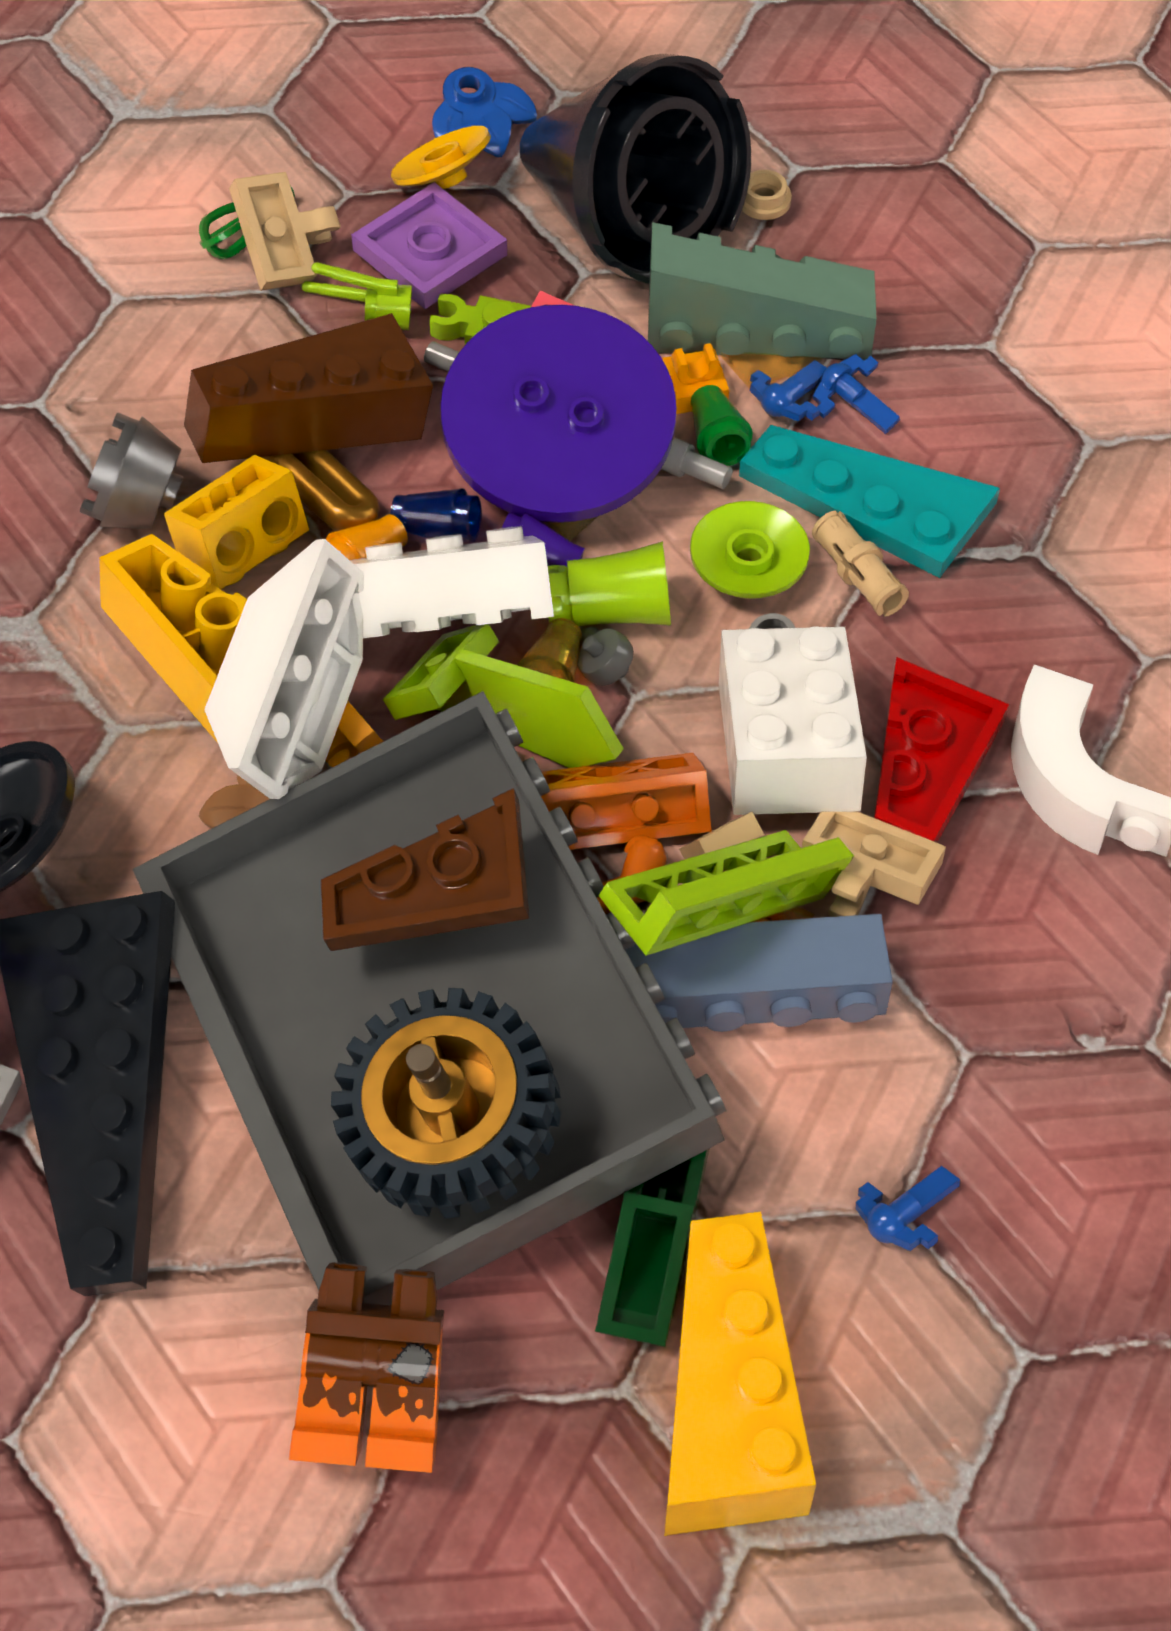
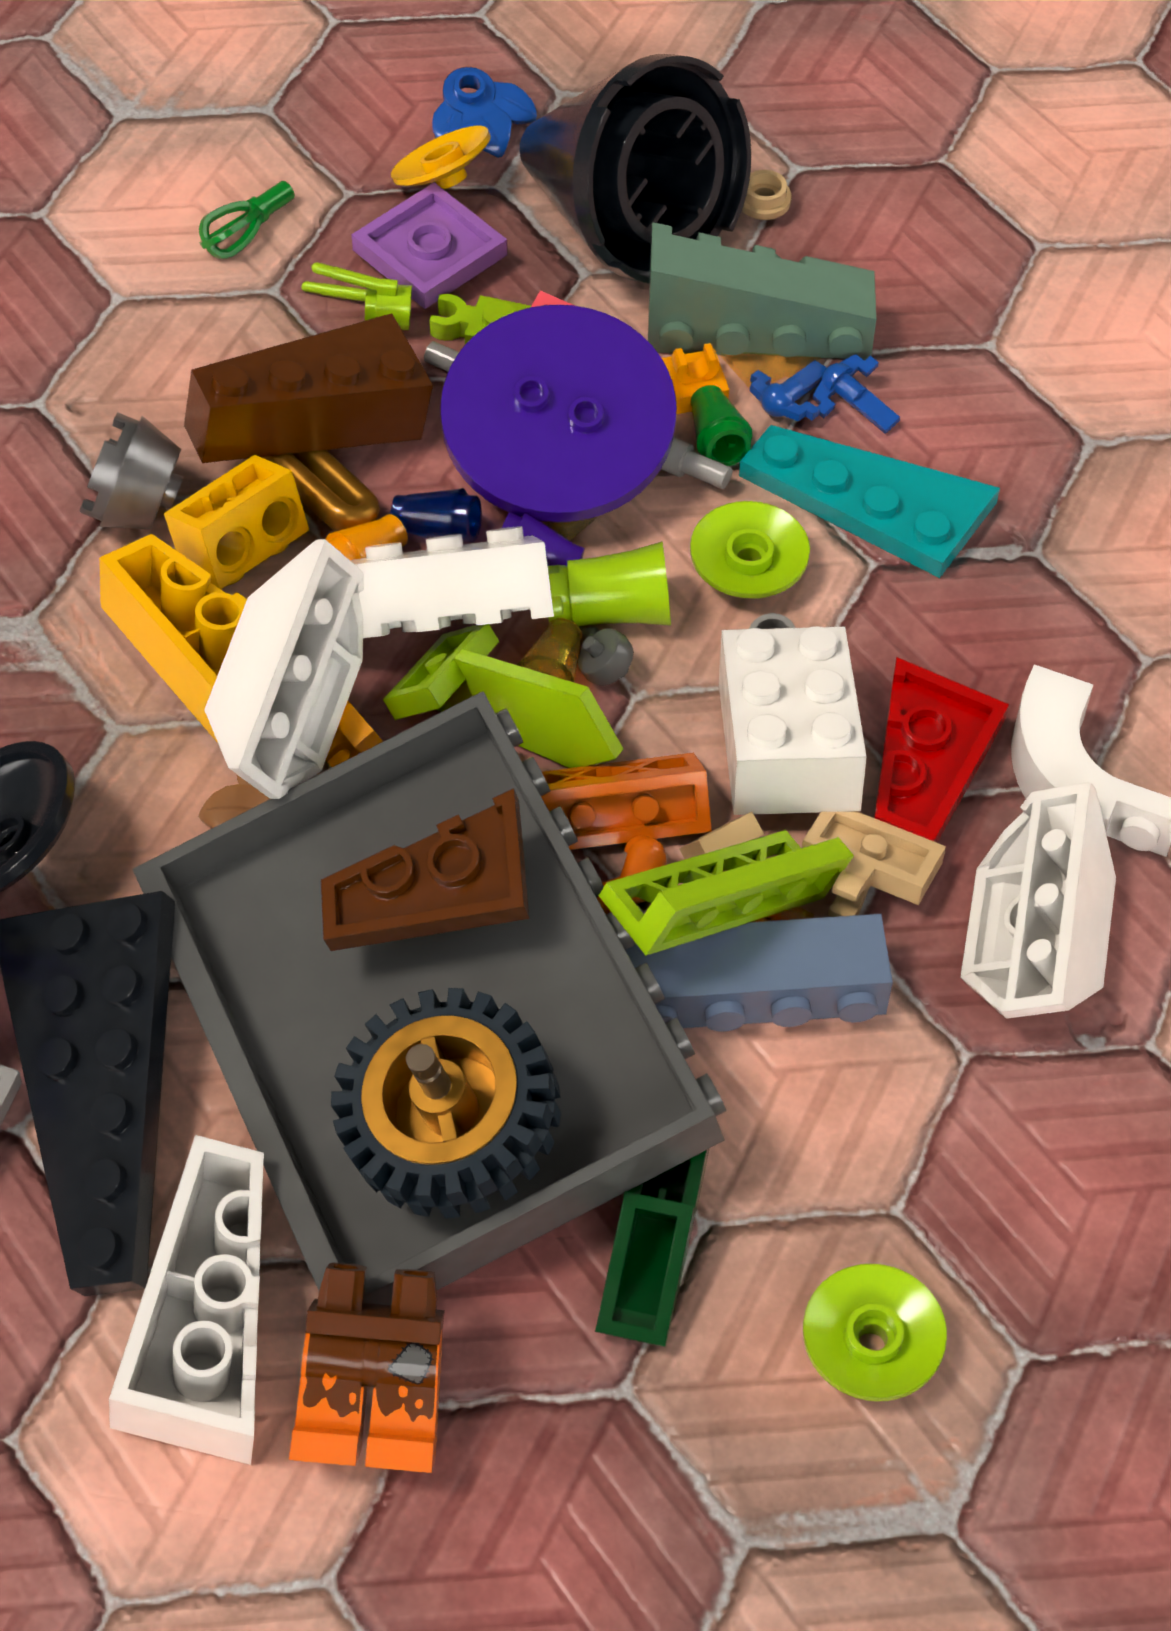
tan plate [229,172,340,291] -> none
yellow wedge [664,1212,816,1536] -> none
tan pin [812,511,909,616] -> none
blue piece [855,1166,960,1251] -> none
none -> white wedge [109,1135,264,1465]
none -> lime dish [803,1264,947,1401]
none -> white wedge [961,781,1116,1019]

